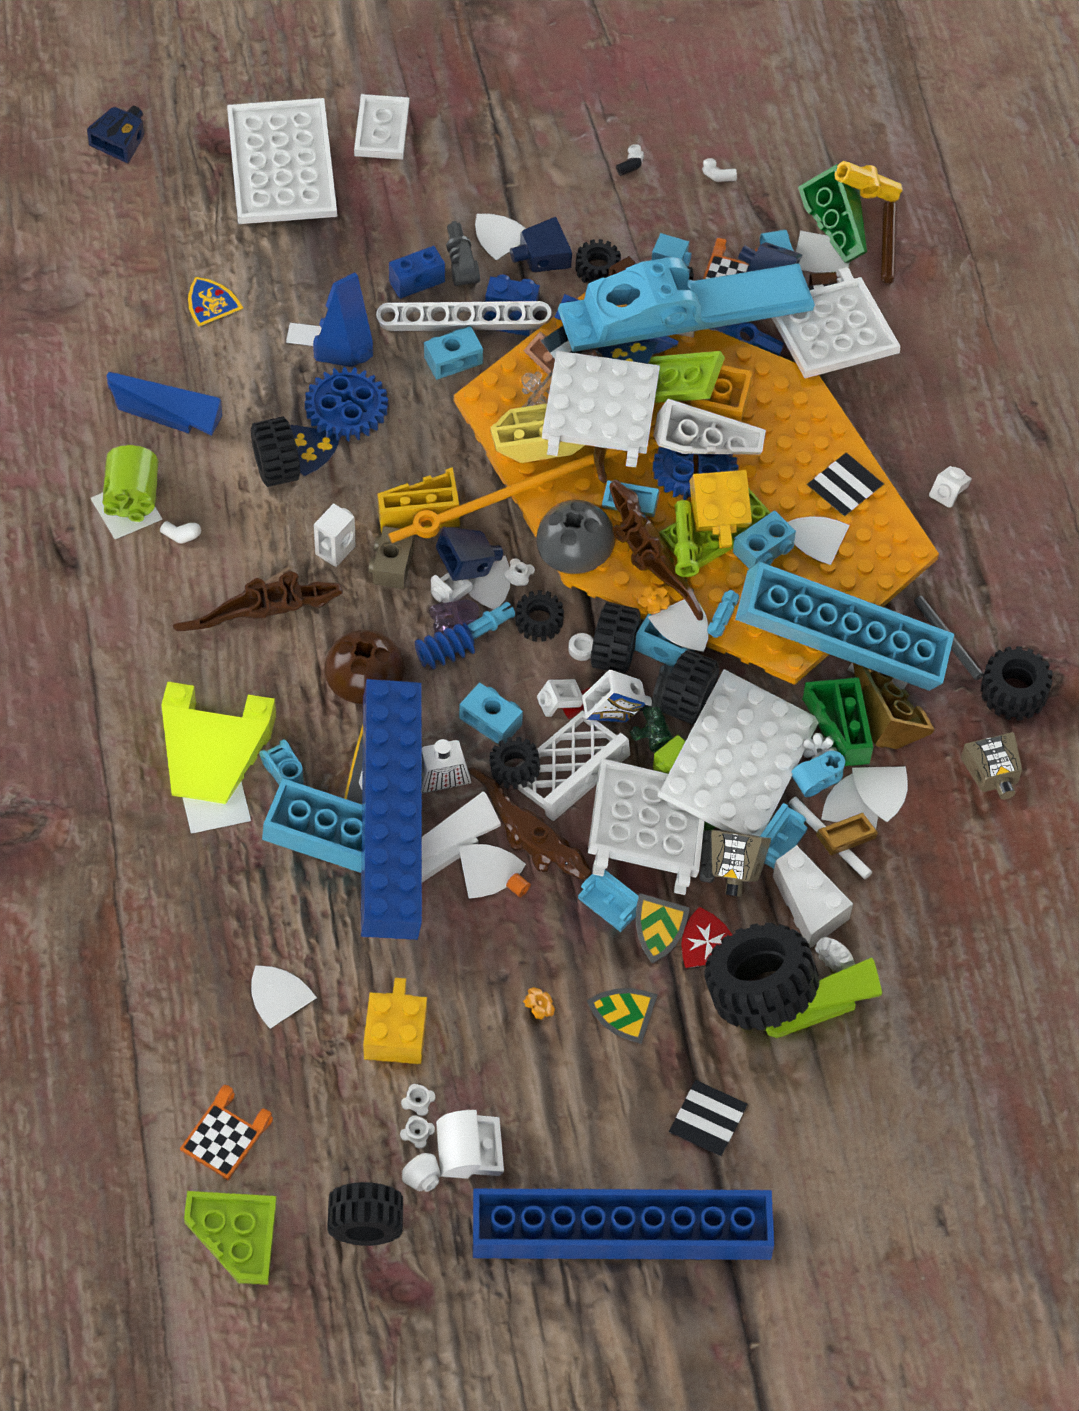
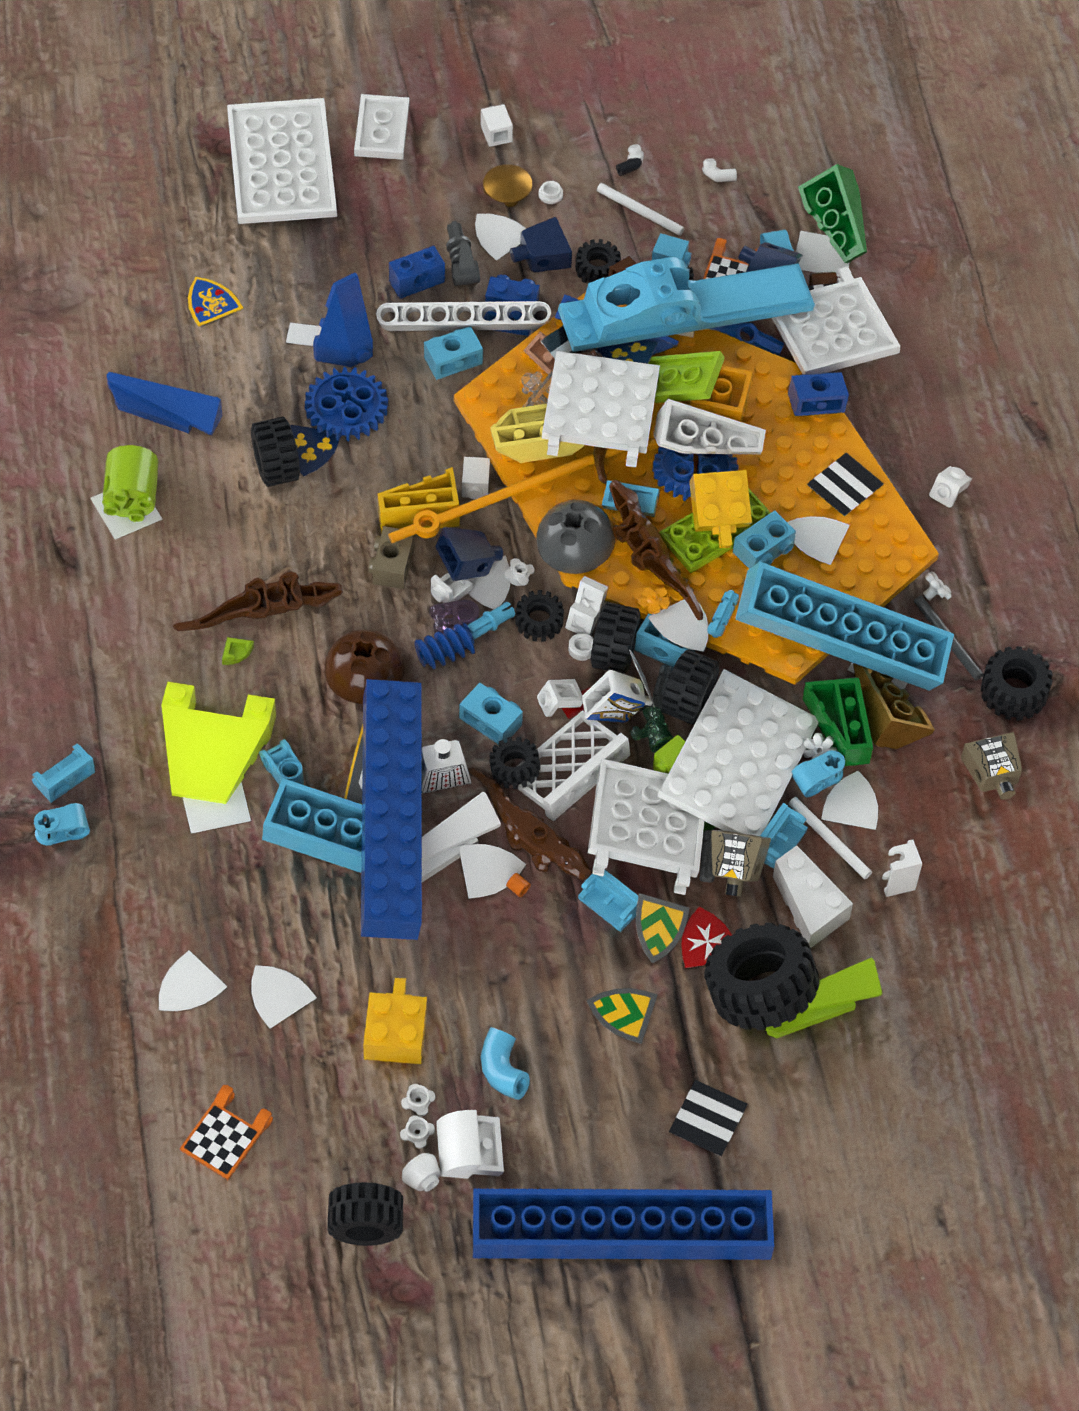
dark blue torso [87,106,144,164] -> none
white arm [160,521,201,544] -> none
lime plate [184,1191,277,1285] -> none
white brick [314,503,356,567] -> none
light orange plant [523,987,555,1020] -> none
lime pin [674,500,699,577] -> none
white gear [815,937,855,972] -> none
pearl gold tile [816,813,878,856] -> none
yellow piece [835,161,903,202] -> none
white sticker [852,766,908,822] -> none
reddish brown axle [881,201,897,284] -> none
none -> medium azure hinge [32,744,95,803]
none -> medium azure piece [34,803,90,846]
none -> white sticker [159,951,227,1011]
none -> lime tile [222,637,254,665]
none -> white brick [462,457,490,499]
none -> medium azure cylinder [480,1027,530,1100]
none -> white brick [481,104,513,147]
none -> pearl gold dish [483,164,532,207]
none -> white plate [539,181,563,204]
none -> white slope [565,576,608,636]
none -> white piece [597,183,684,236]
none -> white sticker [629,650,656,710]
none -> blue brick [788,372,849,416]
none -> white hinge [882,840,922,897]
none -> white plant [923,571,952,601]

